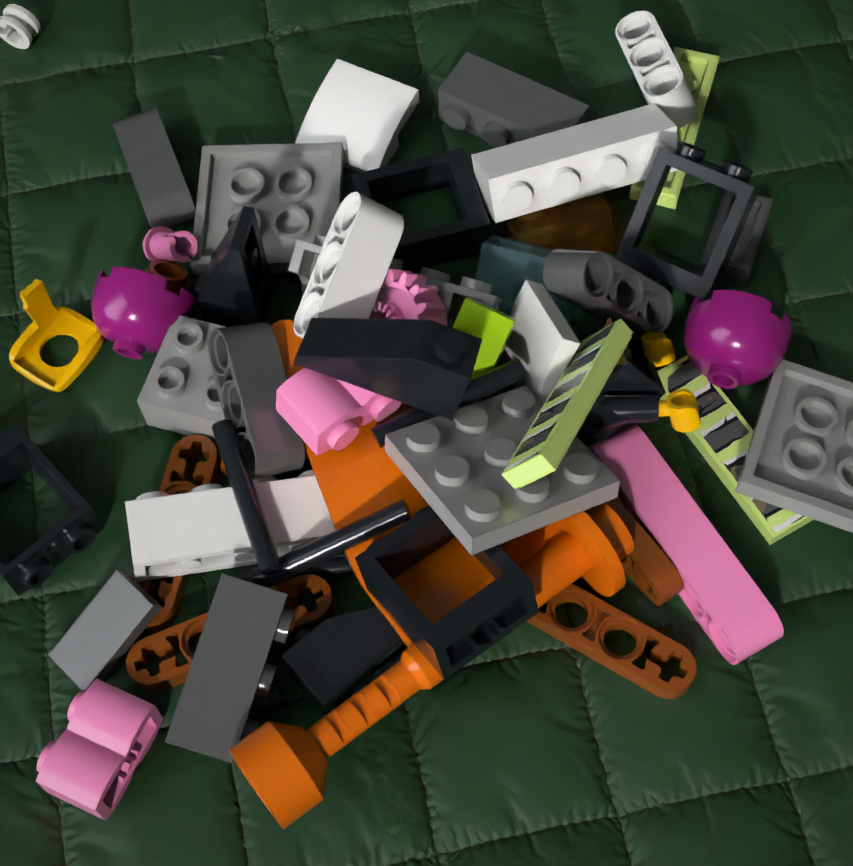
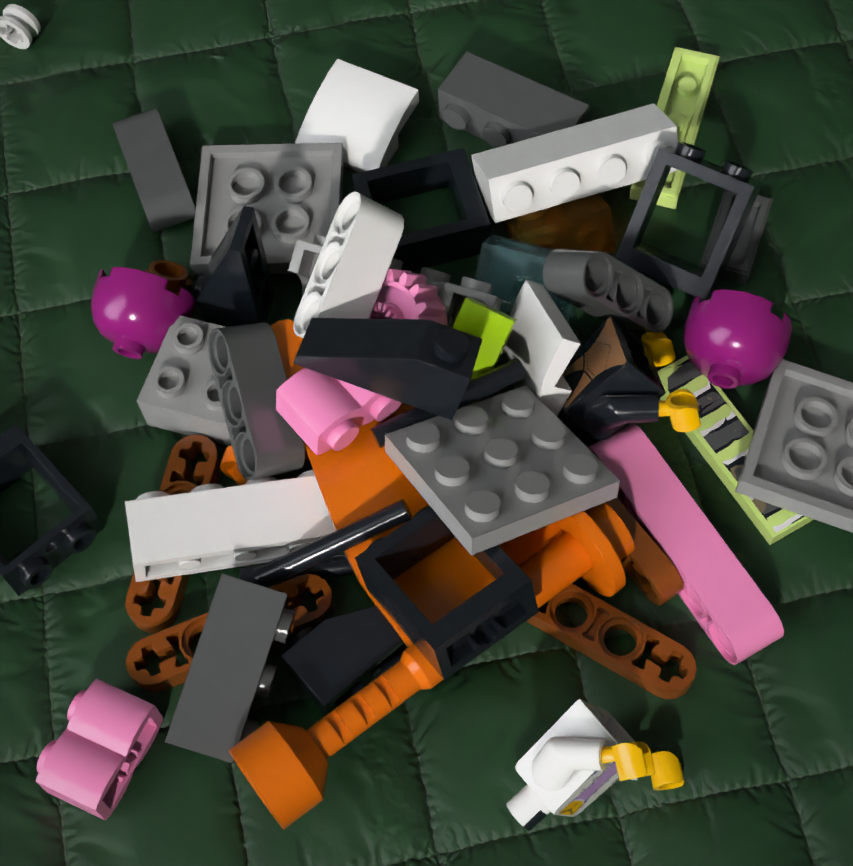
yellow piece [9,279,104,393] -> none
tile [48,570,162,690] -> none
bright pink pin [143,226,198,263] -> none
black bar [212,419,282,575] -> none
yellowish green tile [501,319,633,489] -> none
white beam [615,10,697,129] -> none
none -> white torso [506,699,684,831]

